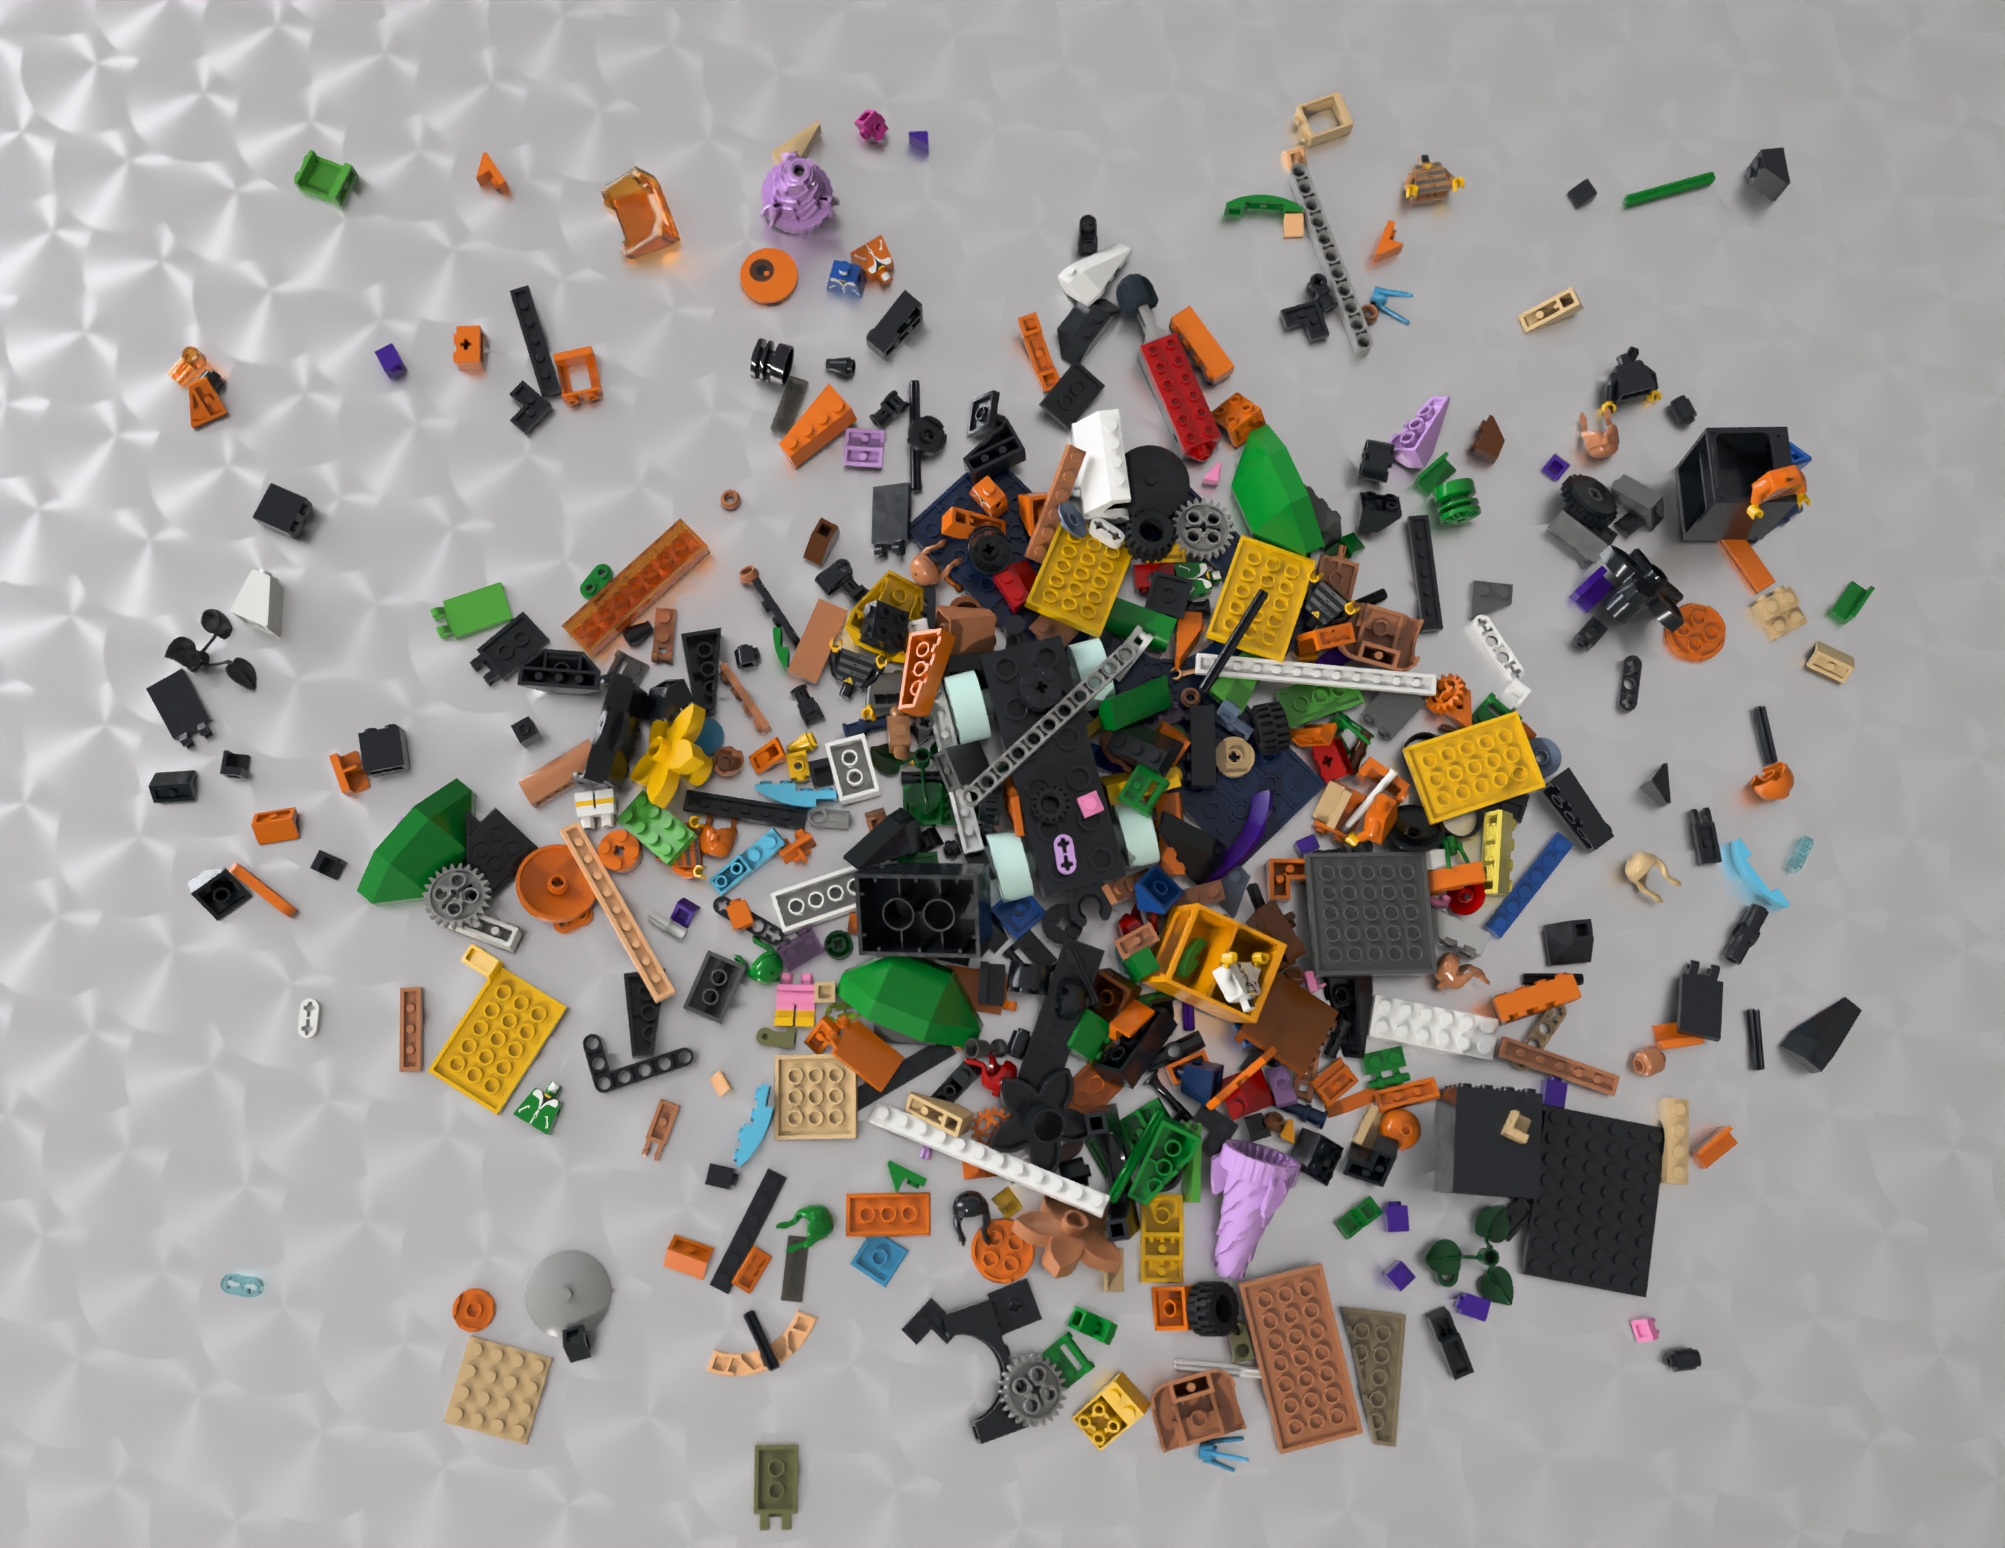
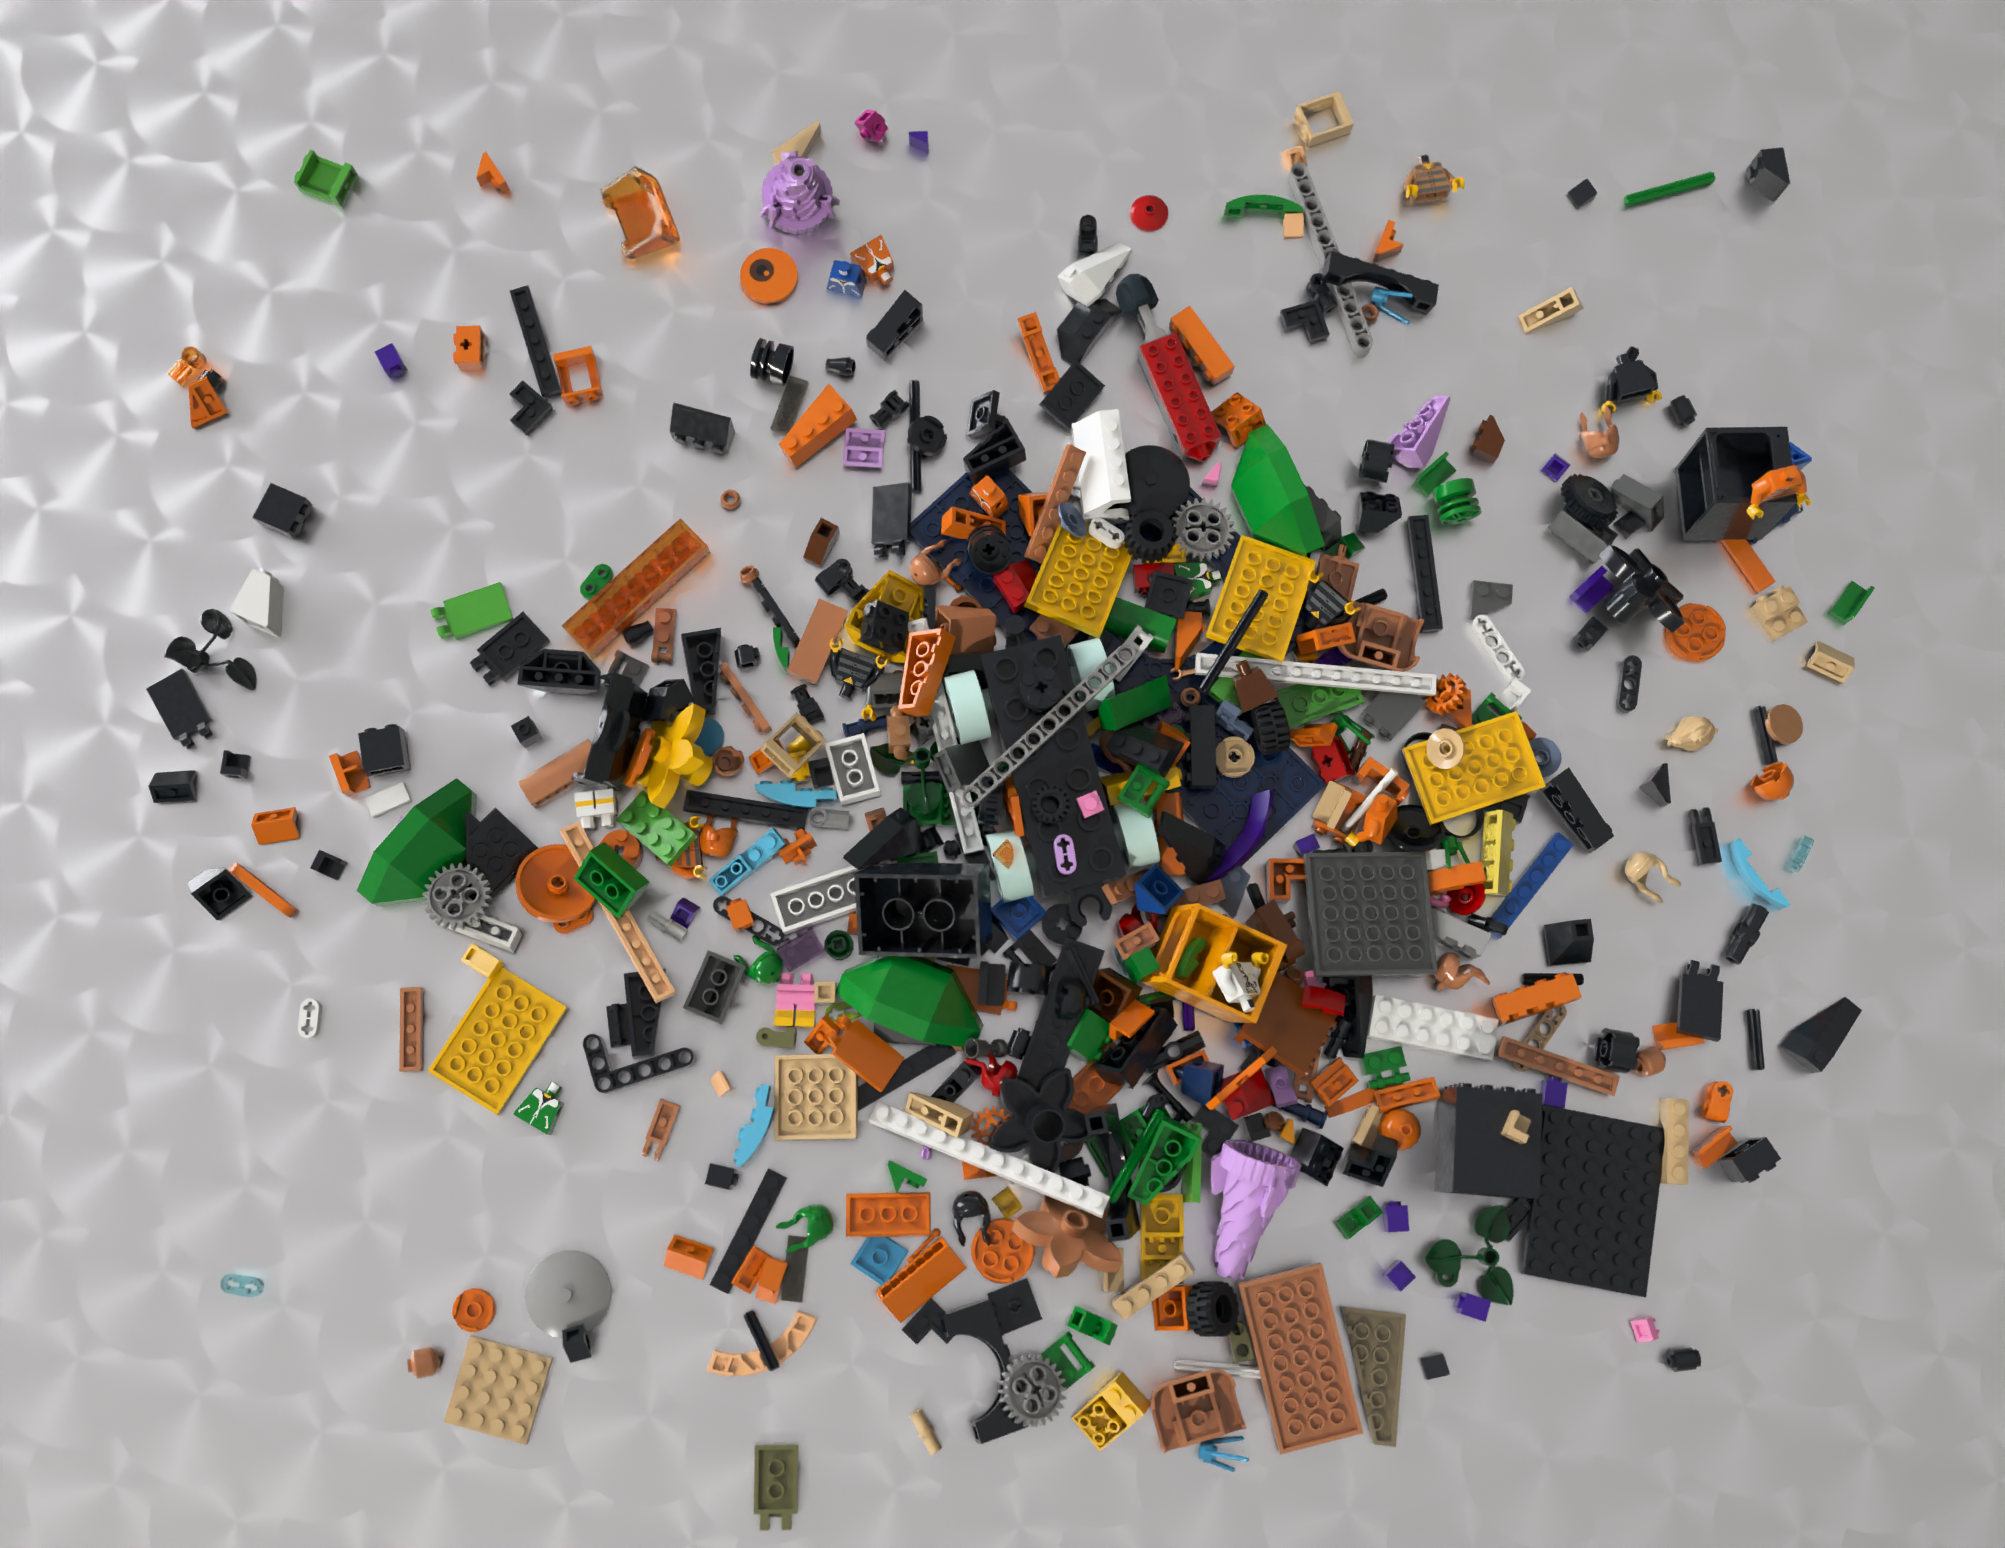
black slope [1425,1306,1474,1380] -> none
none -> white tile [365,782,412,818]
none -> nougat head [407,1347,440,1378]
none -> green slope [573,842,650,919]
none -> black hinge [606,1004,631,1048]
none -> orange tile [624,728,655,788]
none -> black slope [670,403,735,454]
none -> orange slope [755,1256,788,1304]
none -> tan window [760,712,826,778]
none -> orange brick [876,1236,966,1323]
none -> orange hinge [907,1228,941,1263]
none -> tan pin [909,1409,942,1455]
none -> clear orange tile [993,839,1014,869]
none -> tan arch [1111,1251,1195,1321]
none -> red dish [1130,195,1168,231]
none -> black arm [1141,1093,1168,1119]
none -> reddish brown torso [1232,660,1278,713]
none -> red slope [1302,985,1346,1016]
none -> black arch [1321,251,1439,313]
none -> black slope [1420,1352,1450,1380]
none -> tan dish [1426,728,1465,769]
none -> black axle [1467,913,1508,935]
none -> black brick [1595,1028,1640,1074]
none -> tan hair [1665,716,1718,751]
none -> orange piece [1702,1081,1733,1123]
none -> black brick [1718,1137,1781,1183]
none -> medium nougat tile [1765,704,1803,745]

